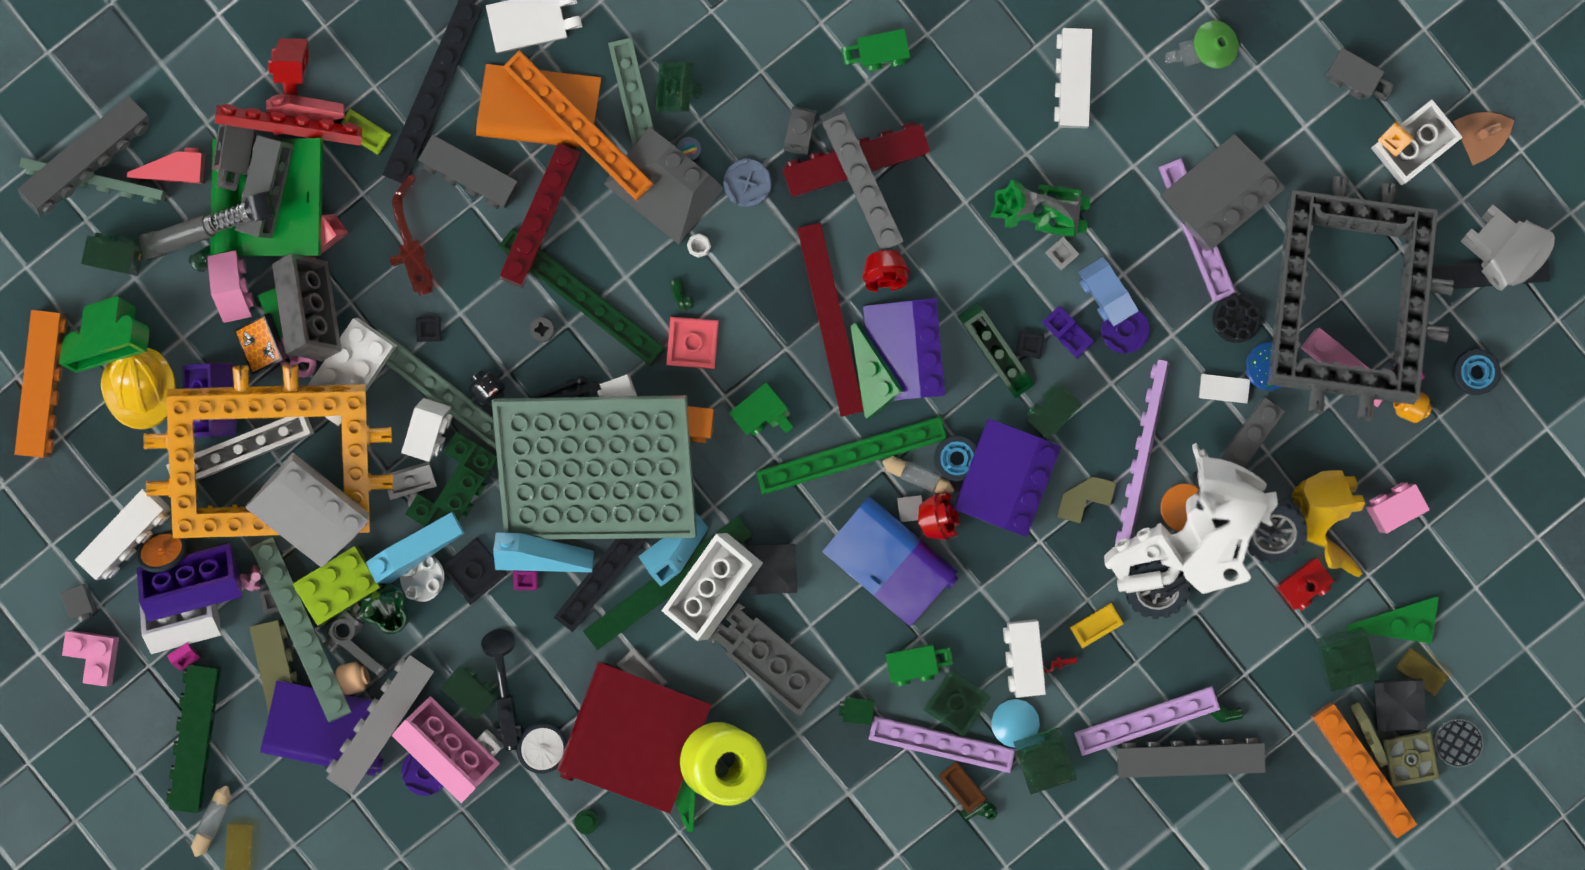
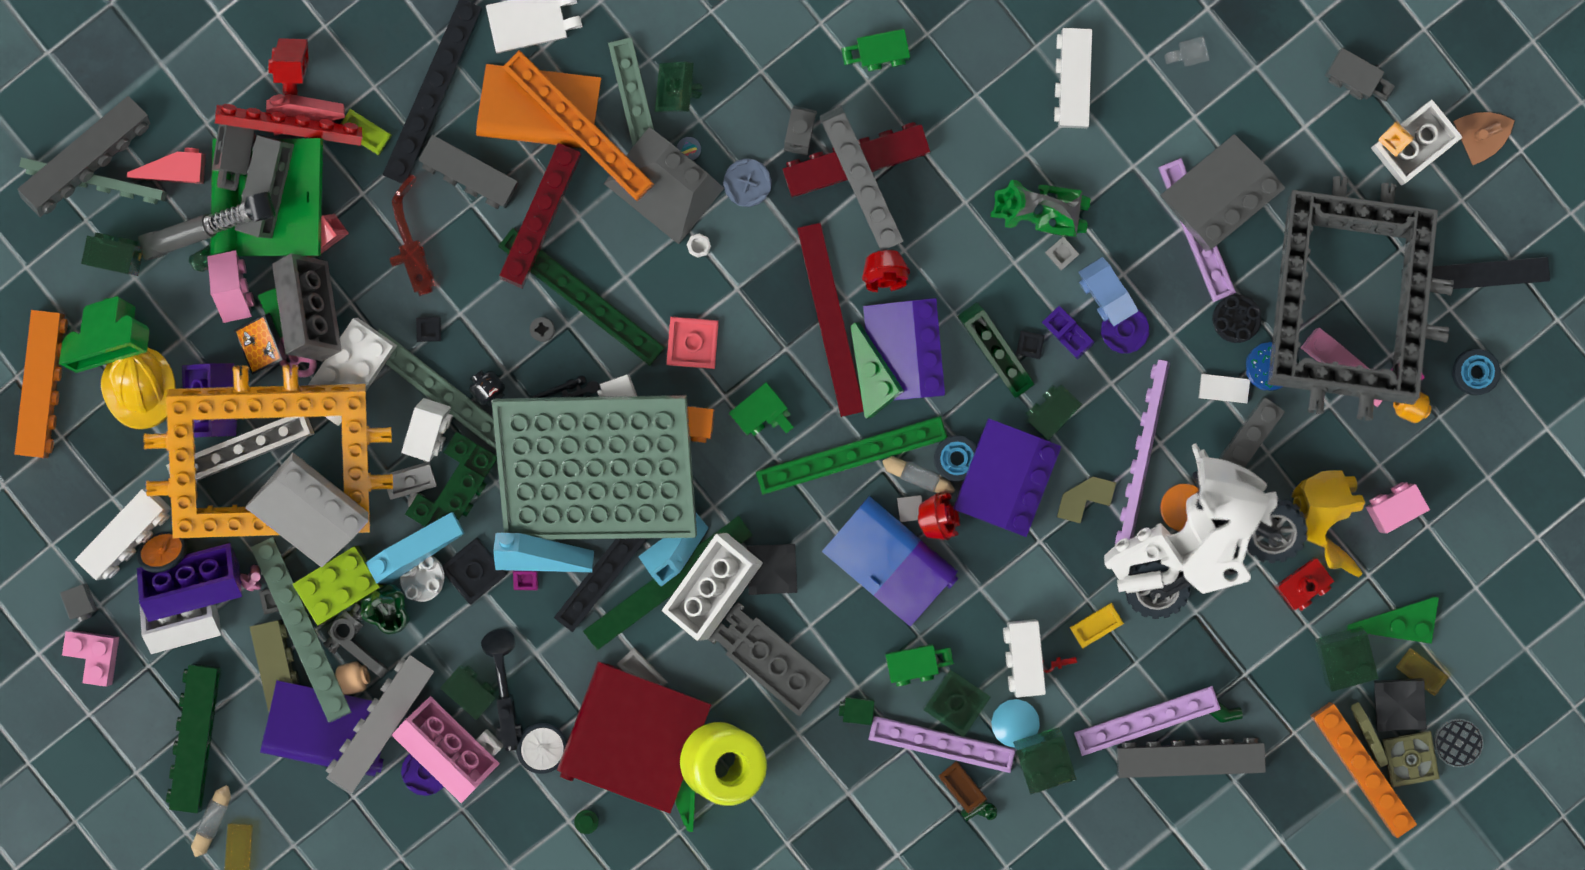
dark pink tile [167,643,201,671] -> none
dark green arm [670,279,694,311] -> none
bright green dish [1194,21,1238,69] -> none
light grey piece [1460,205,1555,291] -> none

